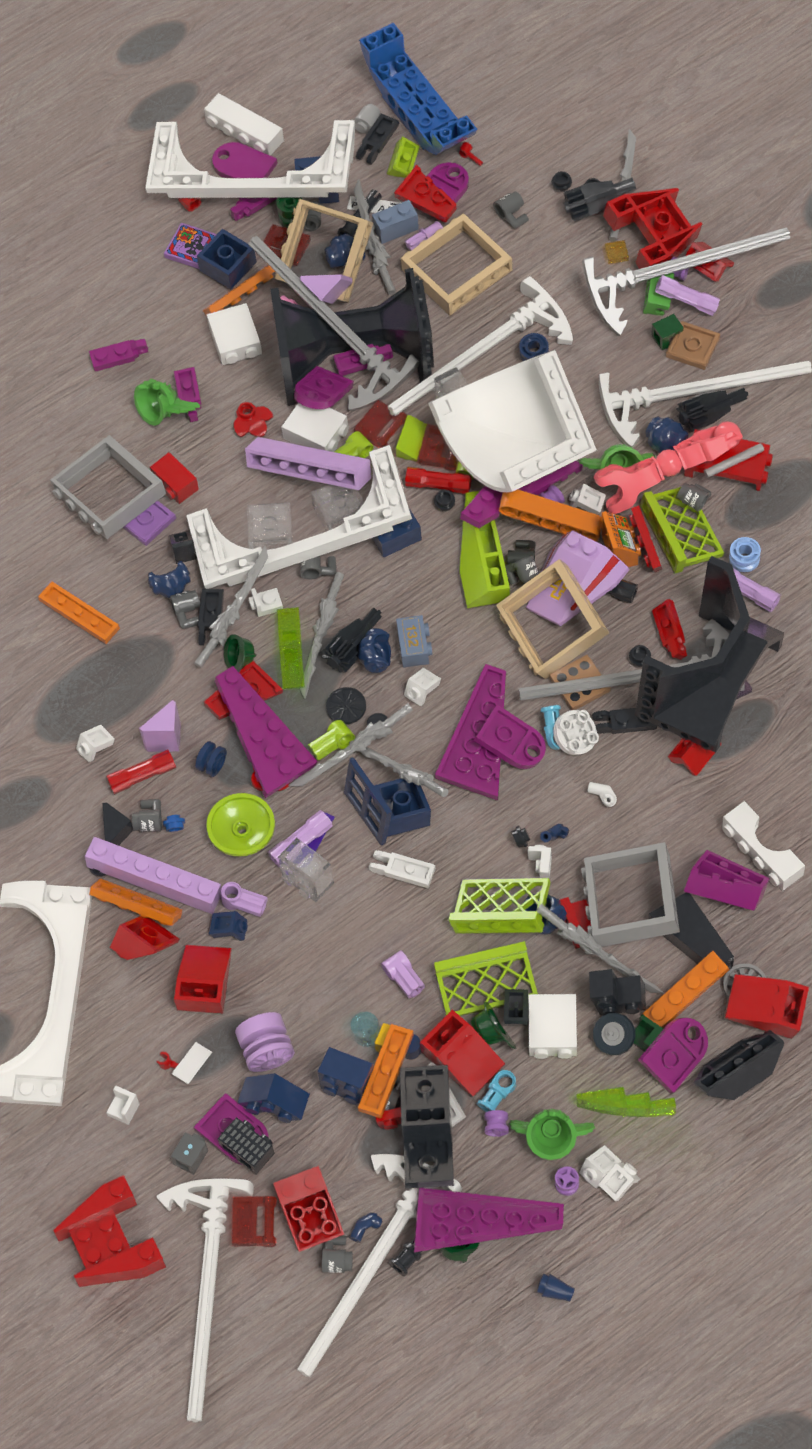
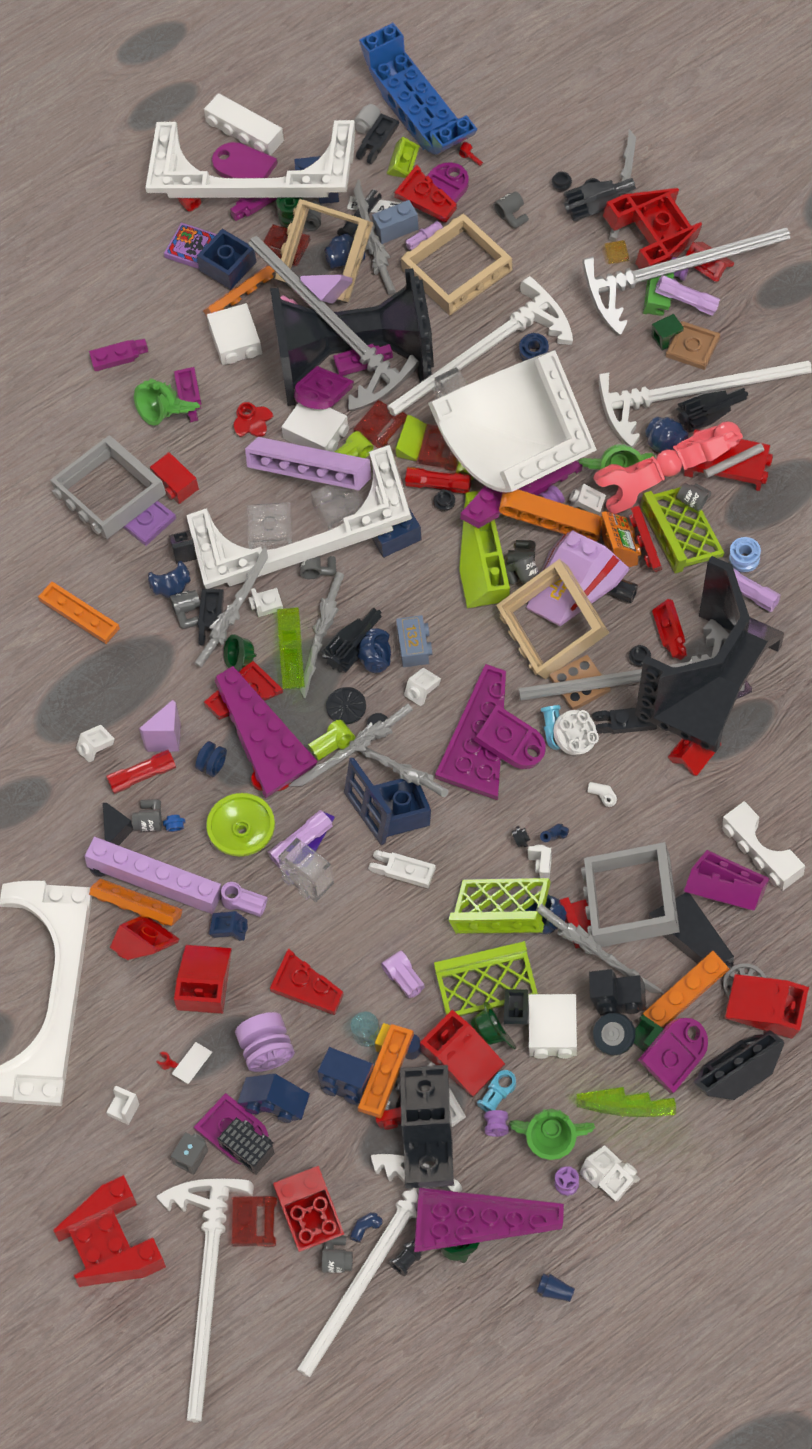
none -> red wing [270,948,344,1015]

